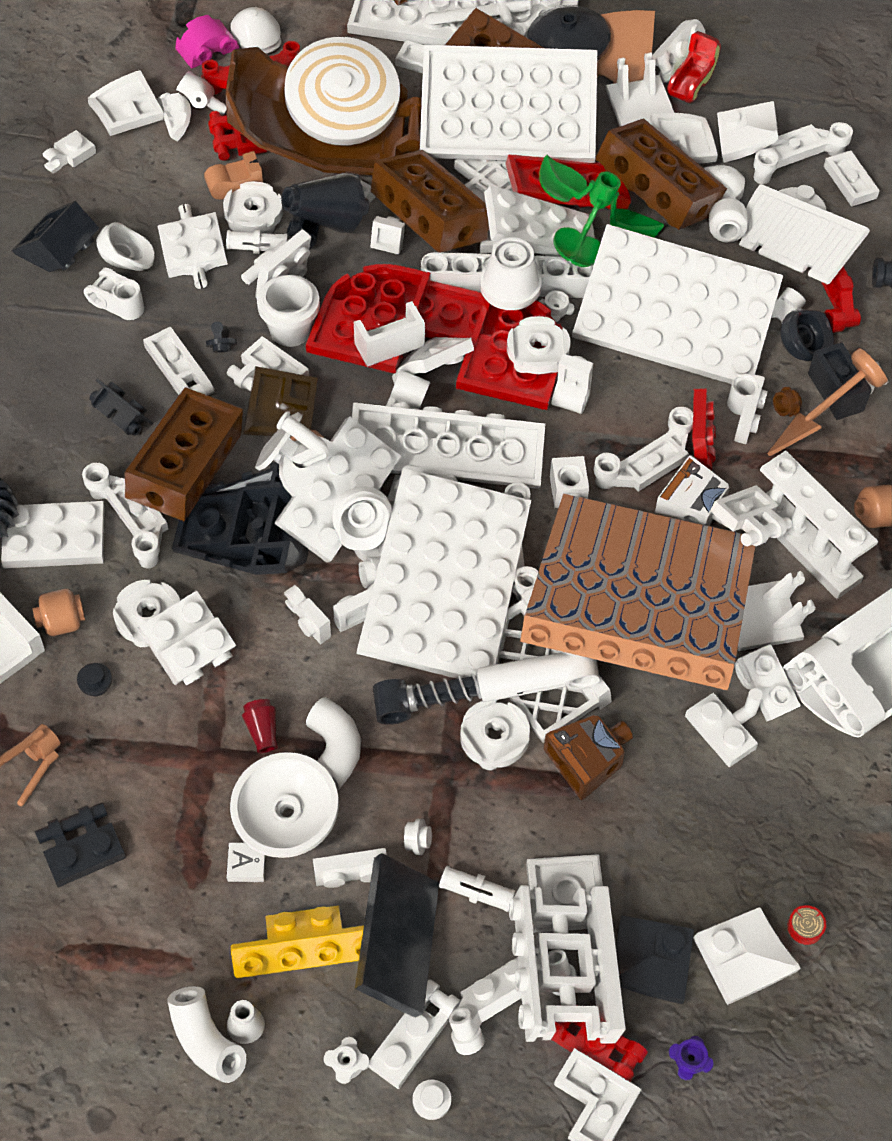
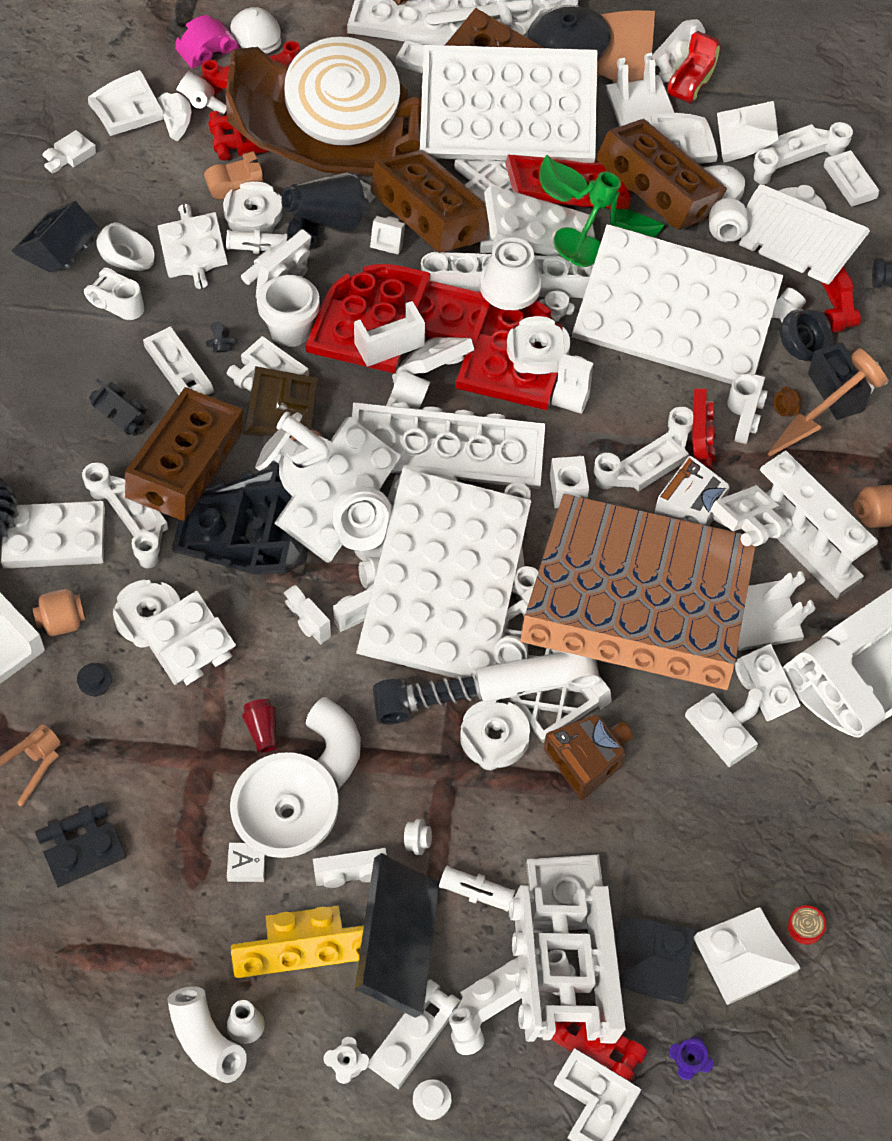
none -> white plate [494,636,528,664]

